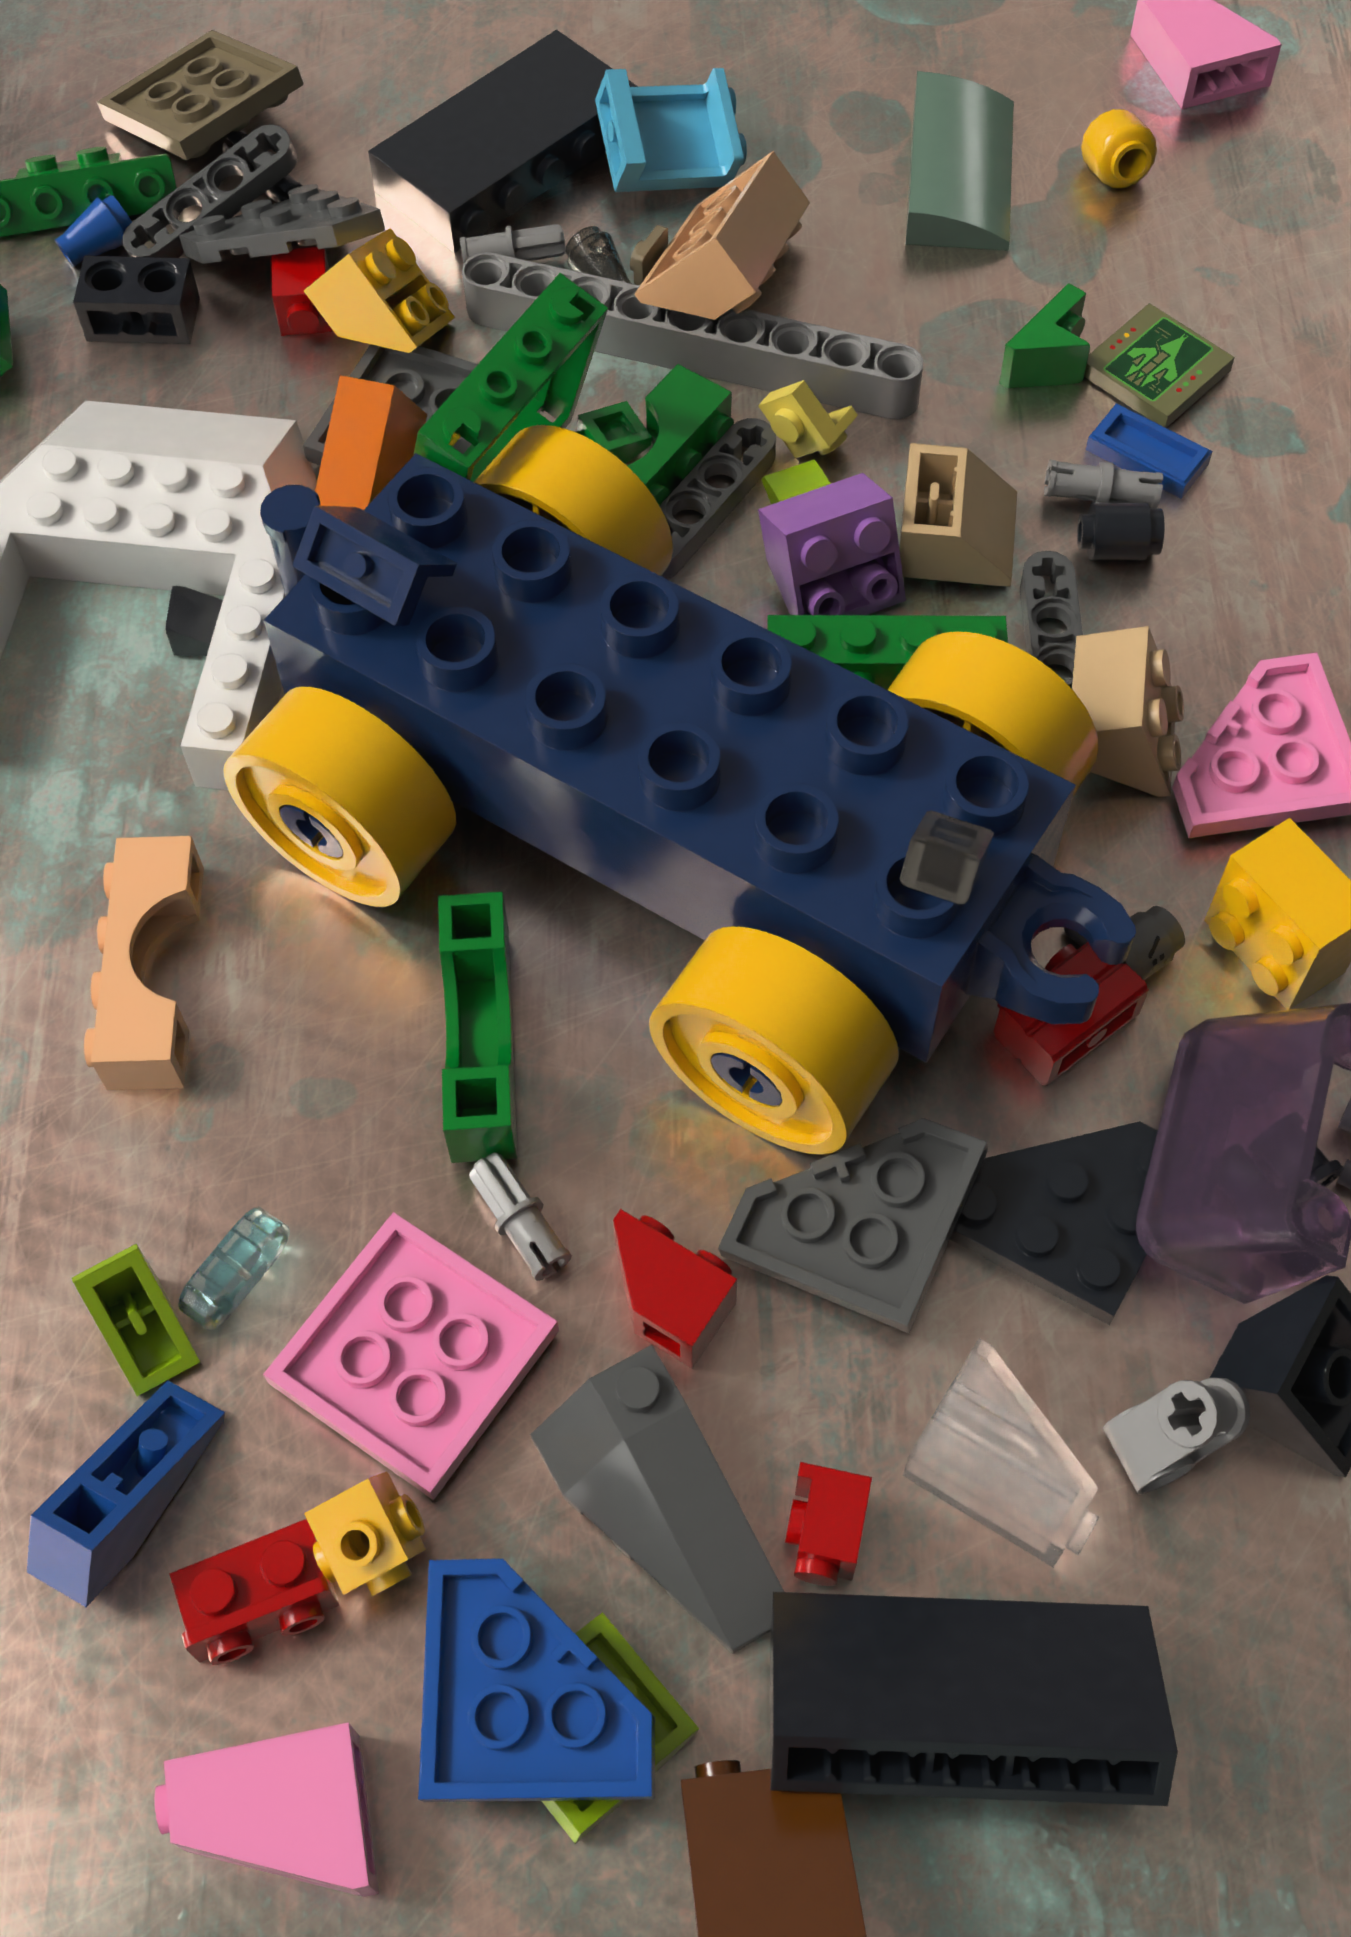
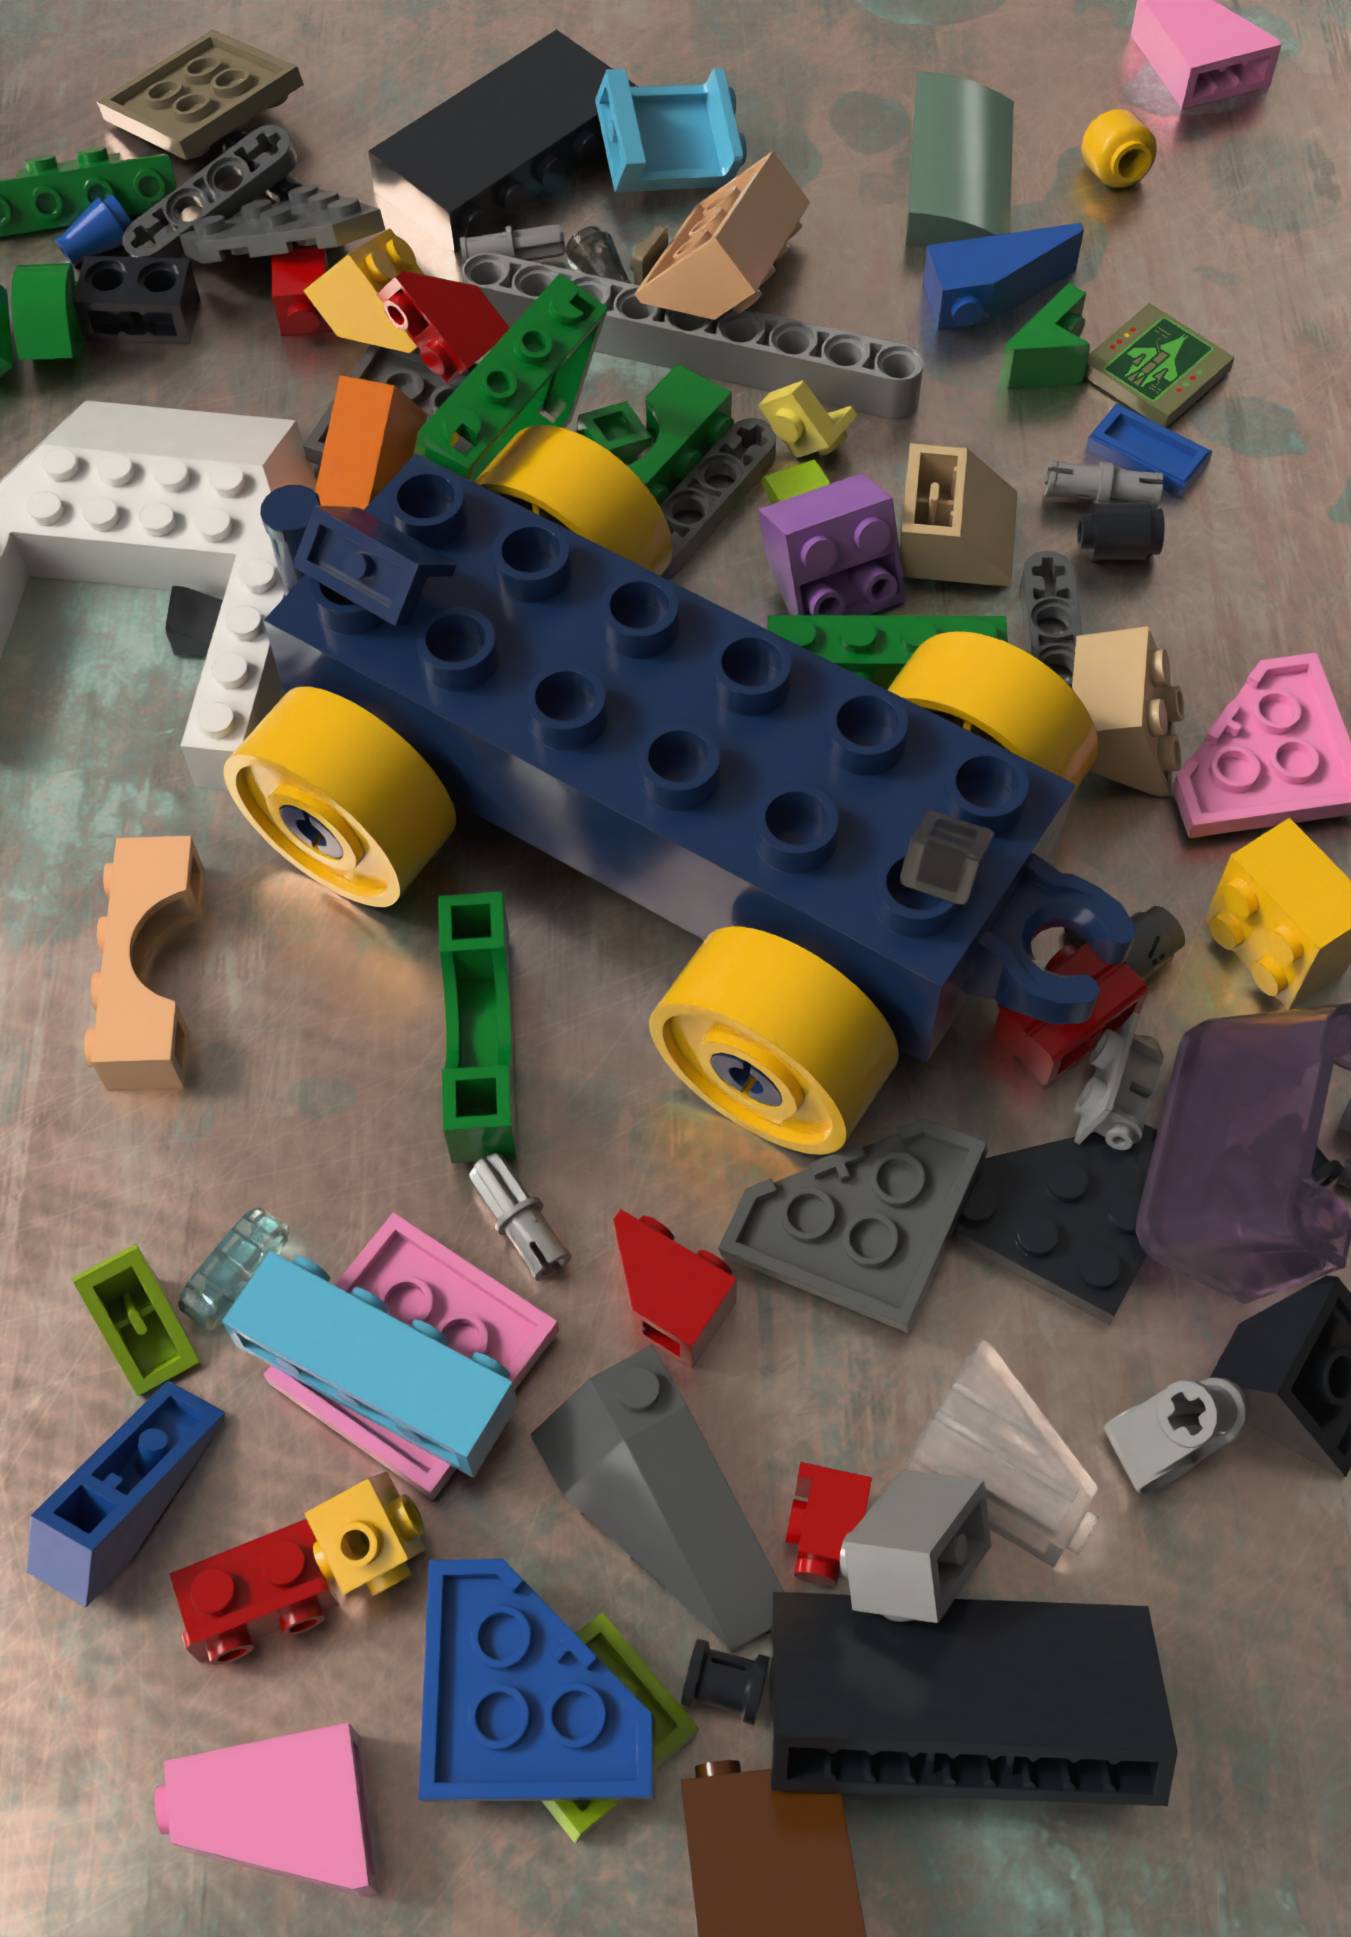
none -> green brick [11,263,85,360]
none -> medium azure brick [222,1251,518,1478]
none -> red slope [377,271,510,385]
none -> black bush [681,1638,770,1726]
none -> light grey brick [840,1470,991,1623]
none -> blue slope [922,223,1084,330]
none -> light grey hinge [1074,1012,1164,1150]

